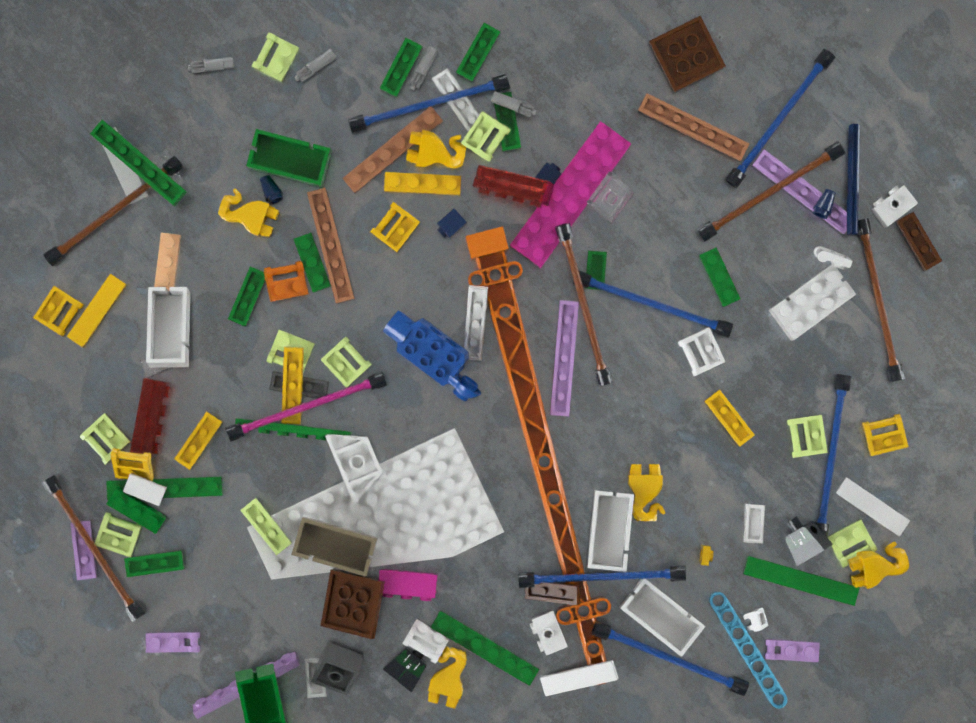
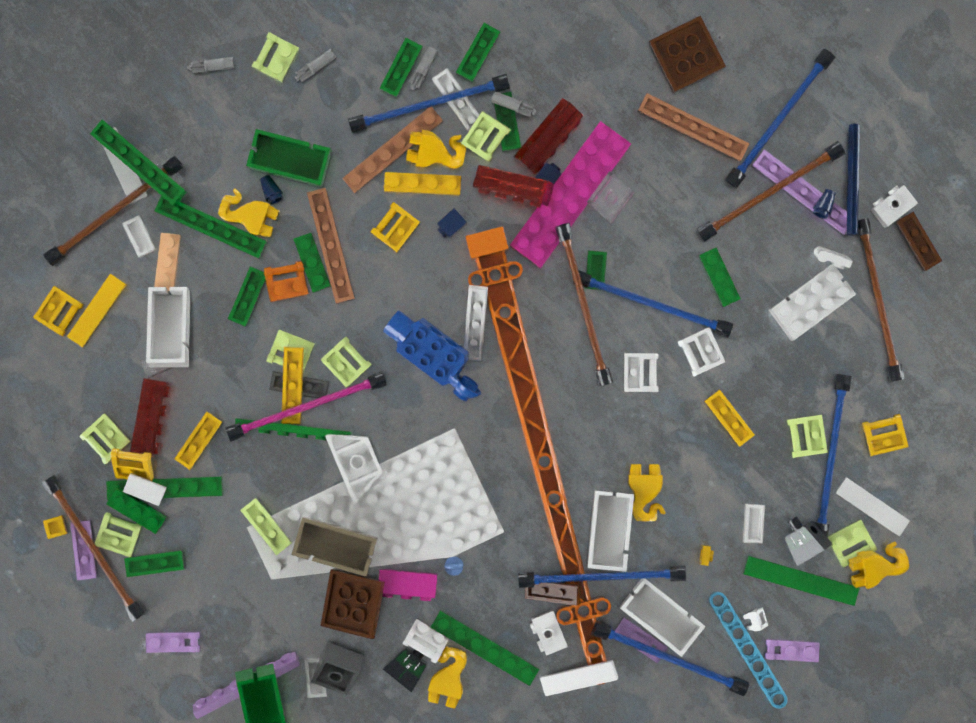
lavender plate [550,300,579,417] -> none
none -> yellow plate [43,515,68,539]
none -> white tile [122,215,157,258]
none -> green plate [154,196,267,259]
none -> medium blue tile [444,556,464,576]
none -> clear red brick [513,98,583,174]
none -> lavender plate [615,617,668,663]
none -> white plate [624,353,659,392]

